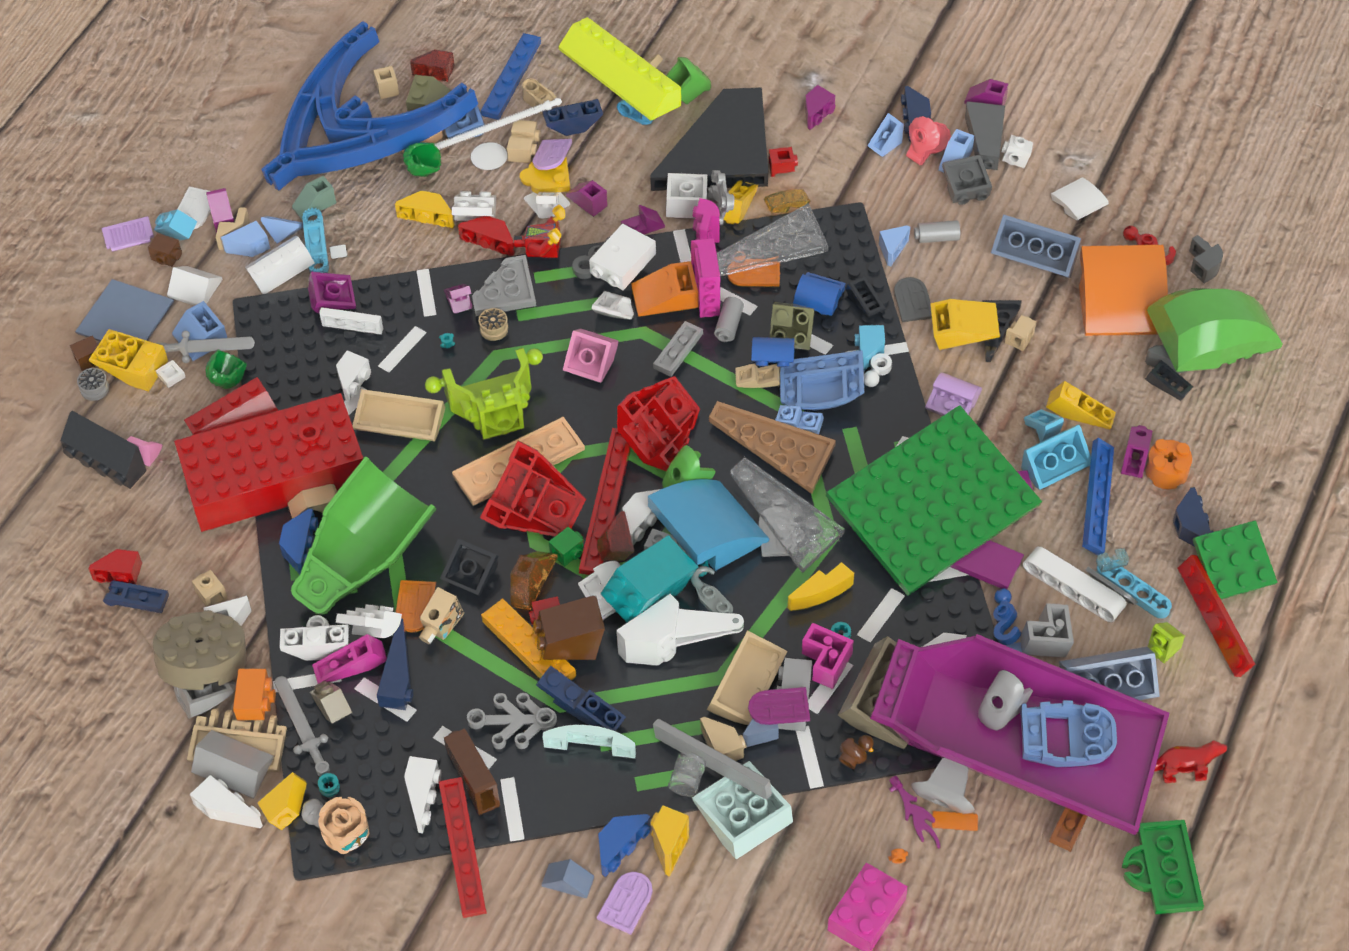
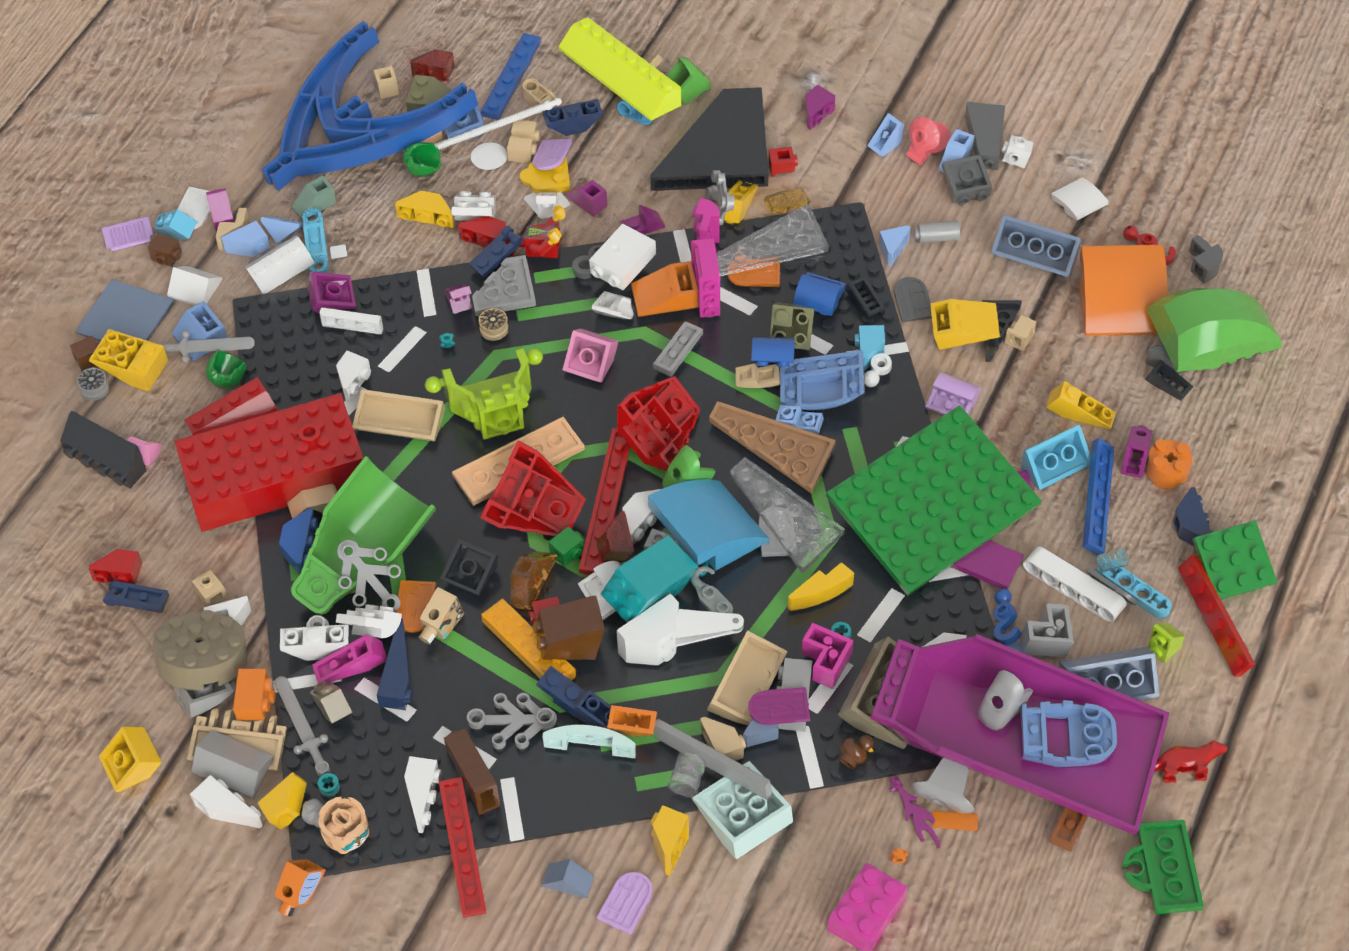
white plate [155,360,185,388] -> none
blue slope [598,814,651,877] -> none
white slope [666,173,707,219] -> none
light grey brick [714,297,744,342] -> none
dark blue slope [901,86,931,142] -> none
magenta slope [964,79,1009,105] -> none
medium azure slope [1023,409,1064,442] -> none
none -> yellow slope [98,726,162,792]
none -> orange torso [275,859,326,917]
none -> light grey plant [337,540,401,612]
none -> dark blue plate [469,226,523,279]
none -> orange slope [607,705,657,737]

